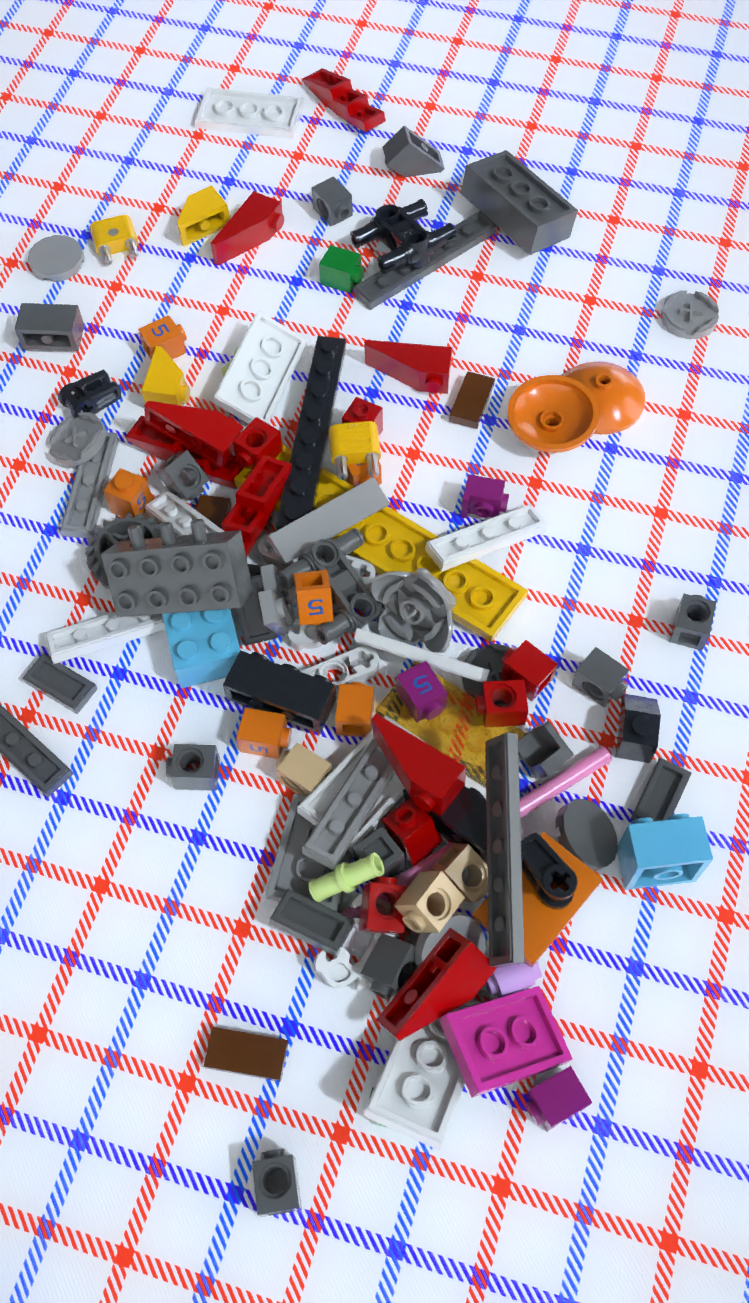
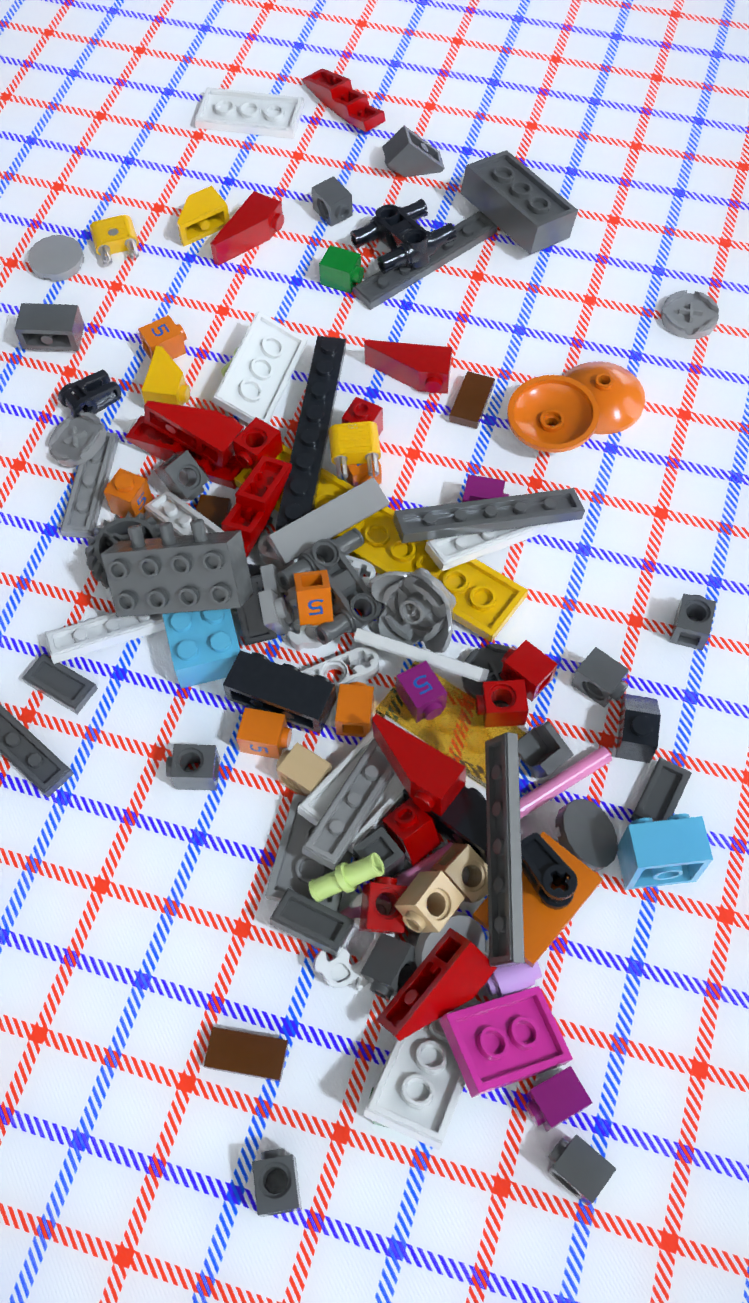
none -> dark grey plate [393,488,585,543]
none -> dark grey brick [548,1134,617,1206]

